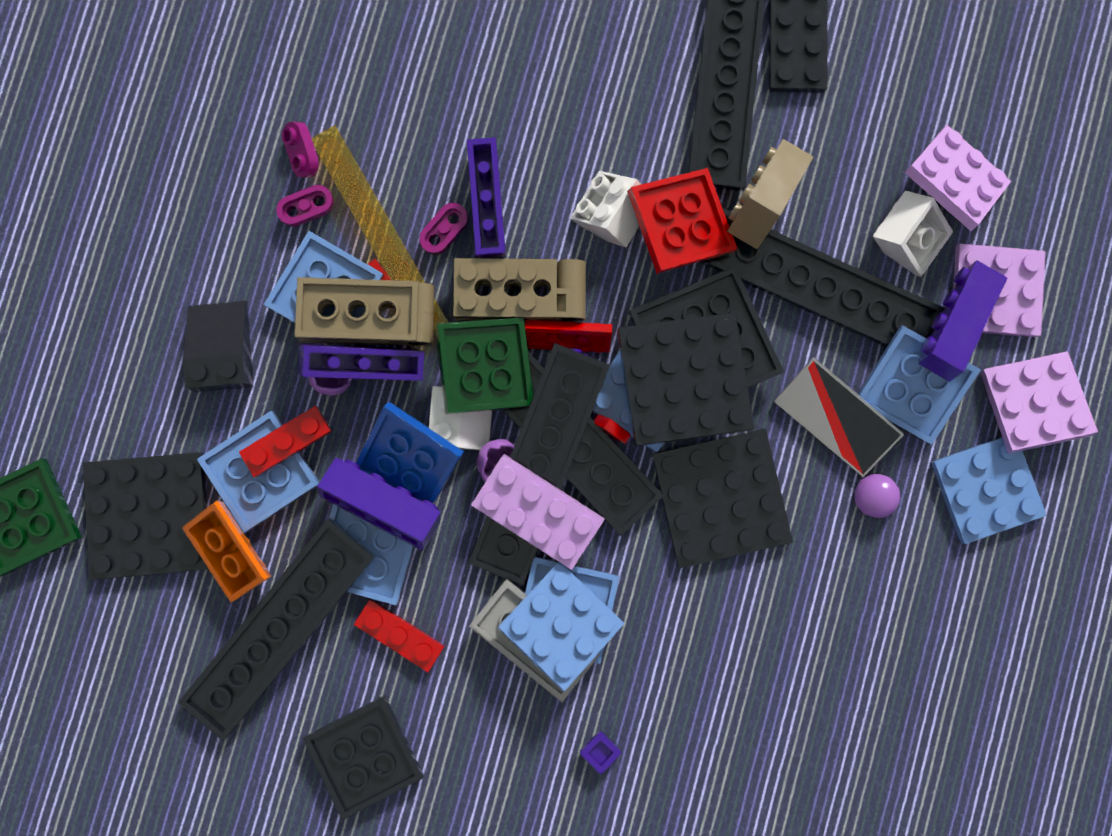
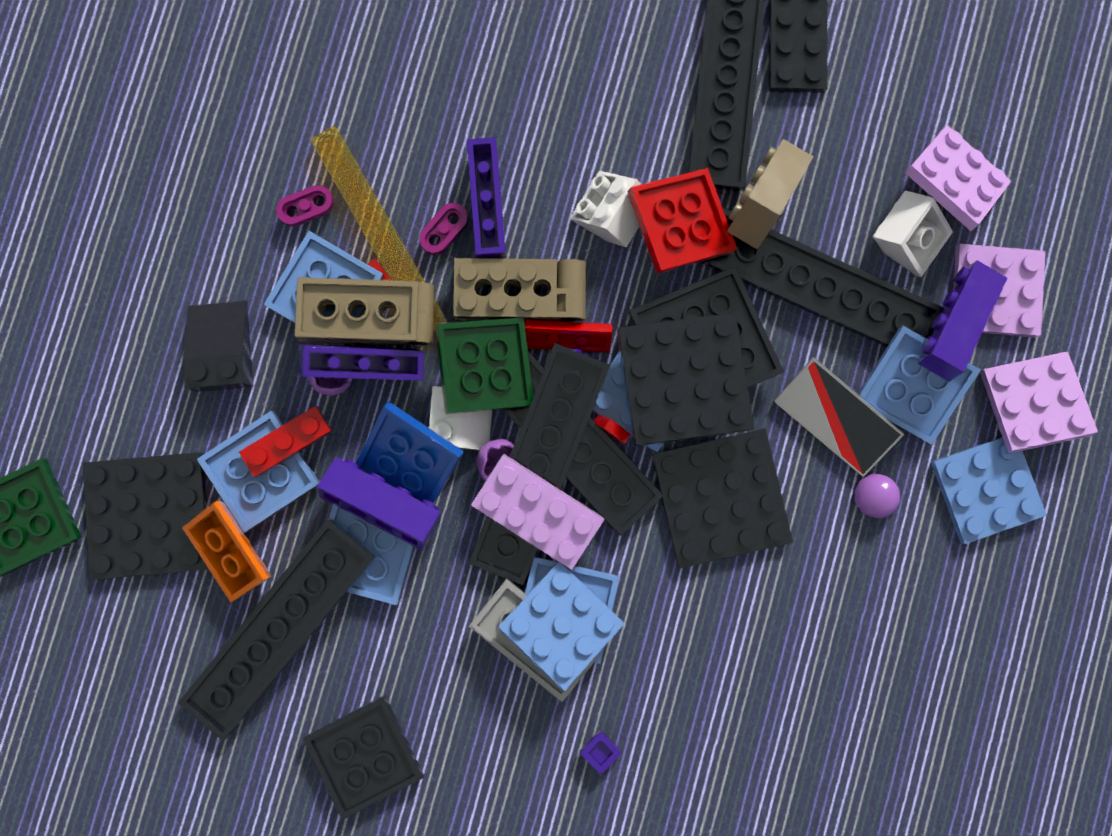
magenta plate [282,121,319,178] -> none
red plate [354,599,445,672] -> none

